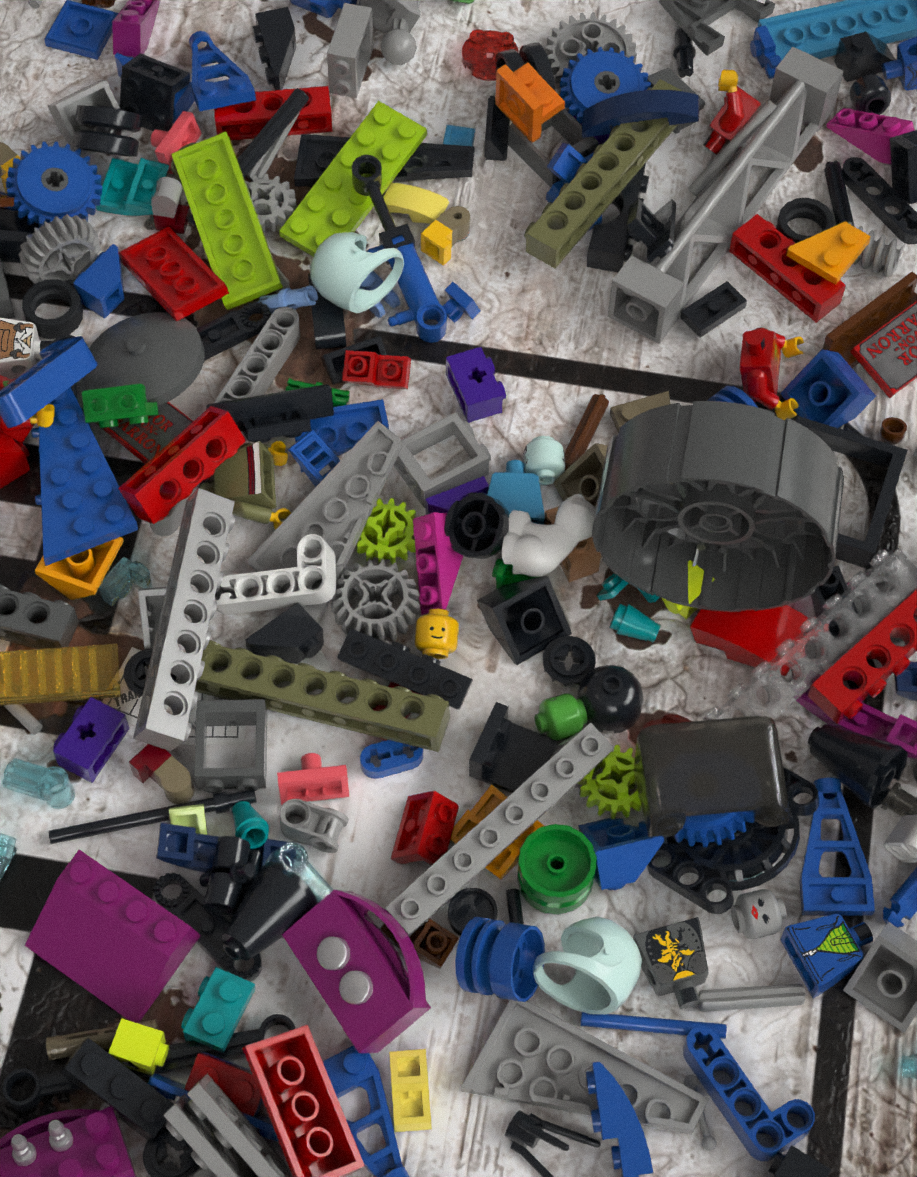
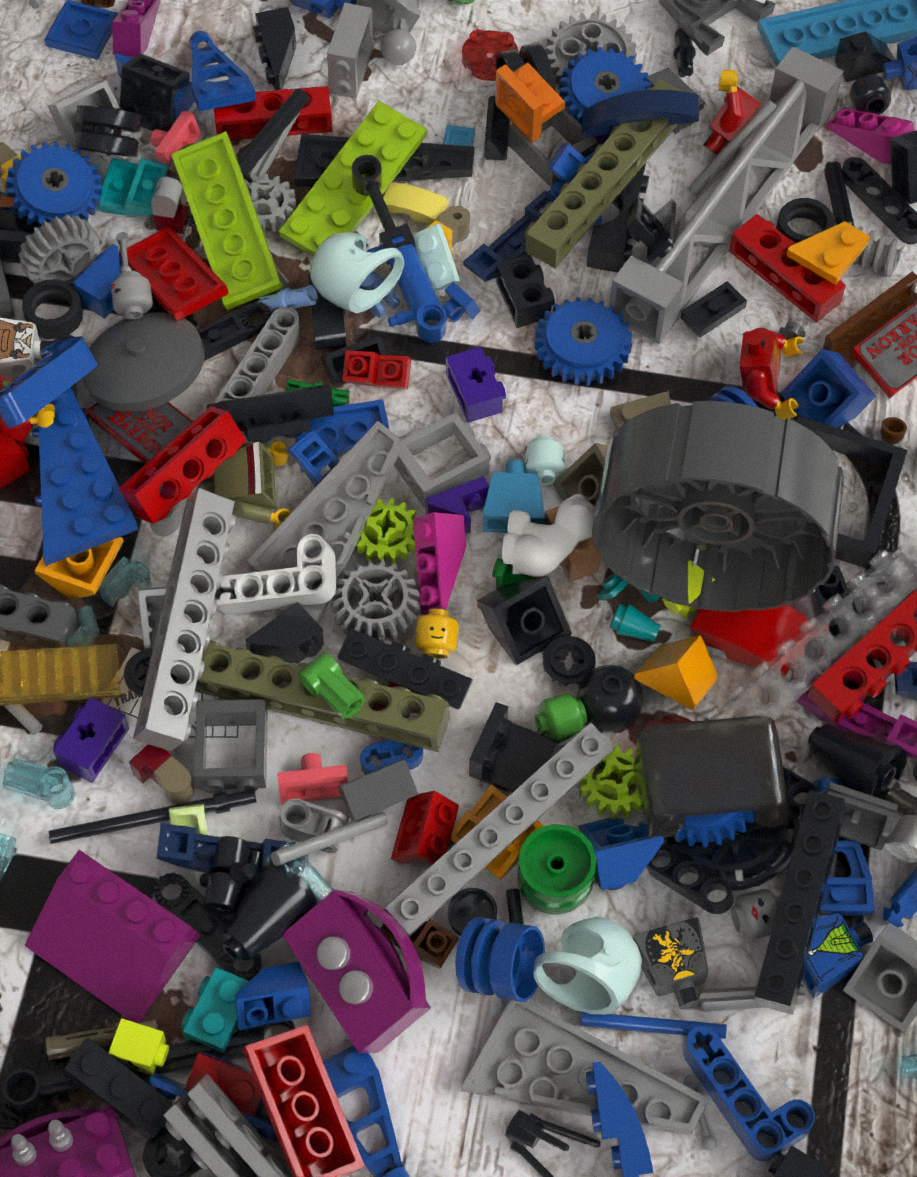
green bracket [82,384,159,428] -> none
teal cone [232,801,269,849] -> none
light yellow slope [389,1049,432,1132] -> none
black cylinder [444,492,510,559] -> none
reddish brown axle [564,394,609,471] -> none
blue plate [750,25,782,79] -> none
none -> clear light blue arm [67,606,99,652]
none -> light grey head [111,271,153,320]
none -> light grey hinge [116,232,132,273]
none -> blue slope [235,962,311,1030]
none -> light grey bar [271,812,388,866]
none -> bright green piece [297,652,365,720]
none -> dark grey hinge [338,758,418,821]
none -> light aqua plate [413,224,460,292]
none -> dark blue slope [463,190,556,282]
none -> black brick [496,254,555,328]
none -> blue gear [535,297,632,386]
none -> light orange slope [634,635,718,710]
none -> black brick [754,790,846,1015]
none -> dark grey piece [779,322,806,340]
none -> dark grey hinge [824,782,898,850]

